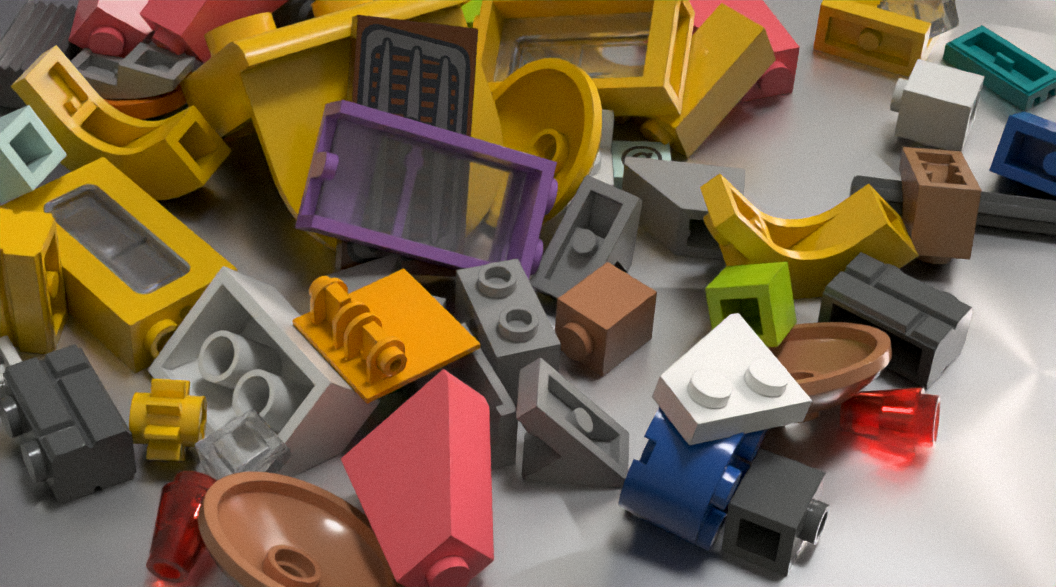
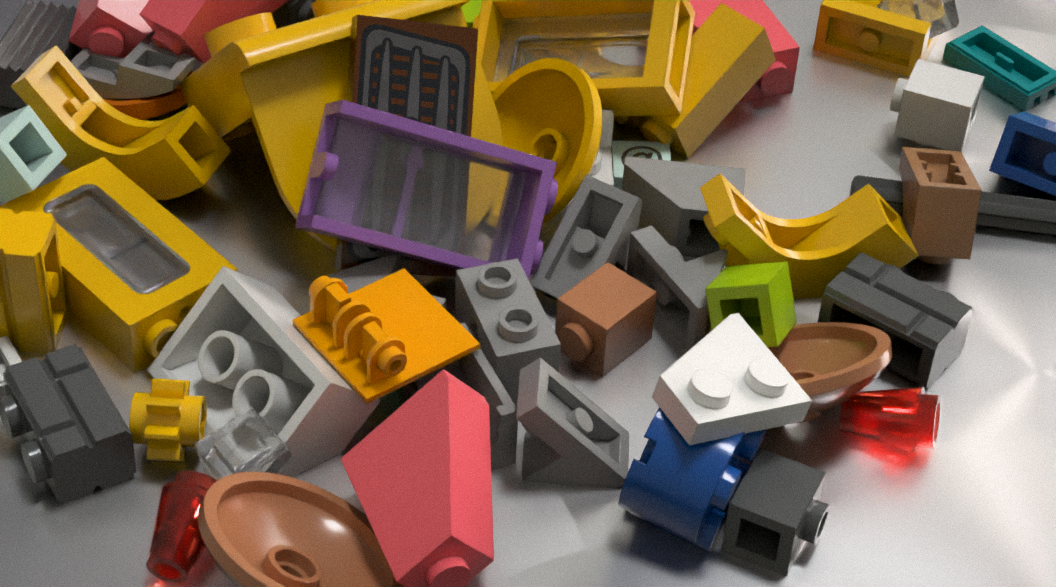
none -> light grey slope [626,225,728,351]

